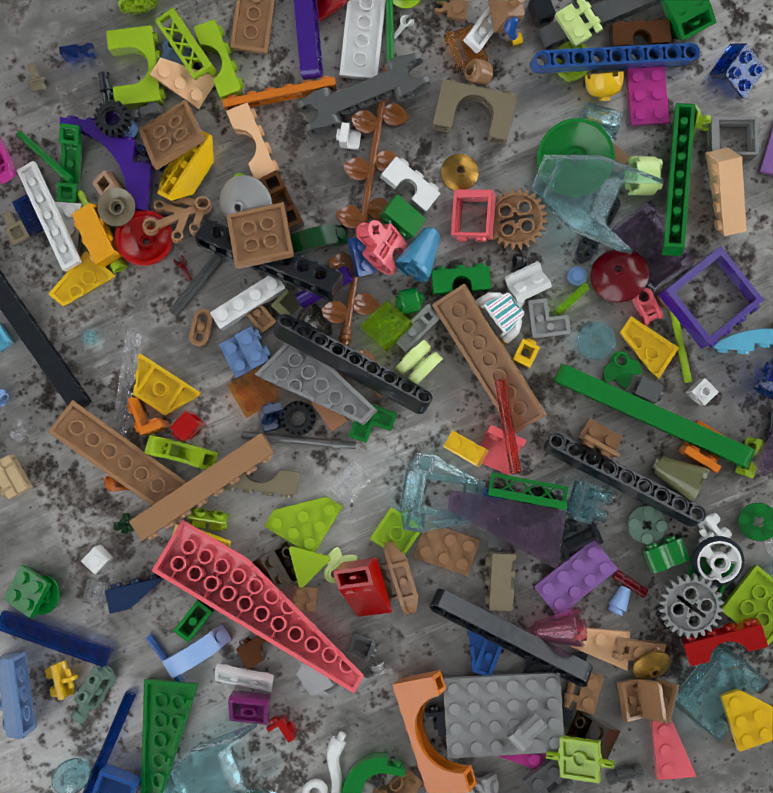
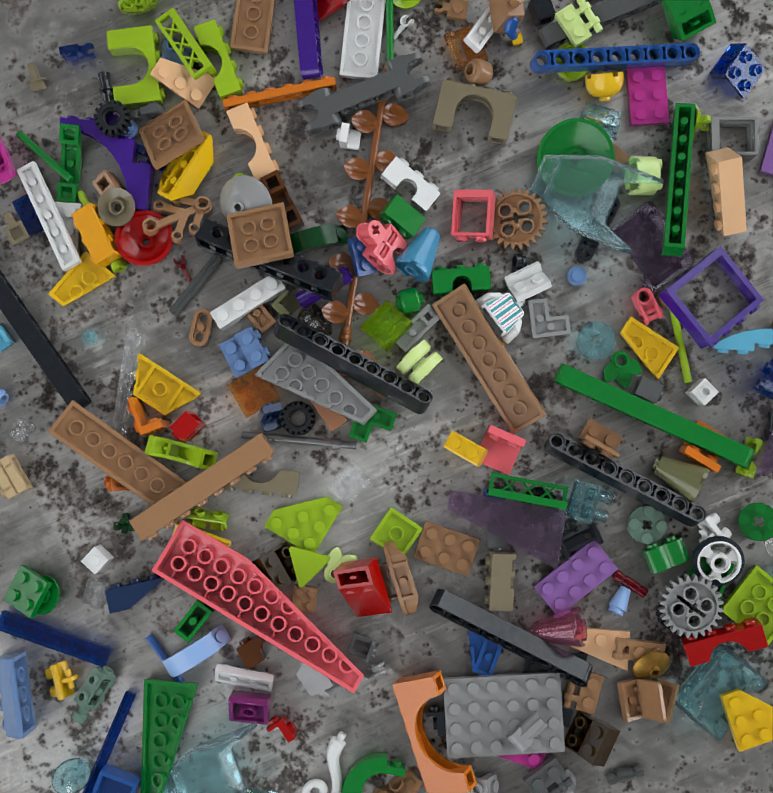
clear light blue windscreen [400,452,485,533] -> none
pearl gold dish [441,154,479,190] -> none
clear red axle [495,379,521,474] -> none
yellow brick [512,338,540,369] -> none
lime plate [546,736,614,784] -> none
clear neon green tile [554,282,590,315] -> none
dark red dish [590,248,649,303] -> none
reddish brown arch [608,18,671,47] -> none
coral wing [651,720,697,780] -> none

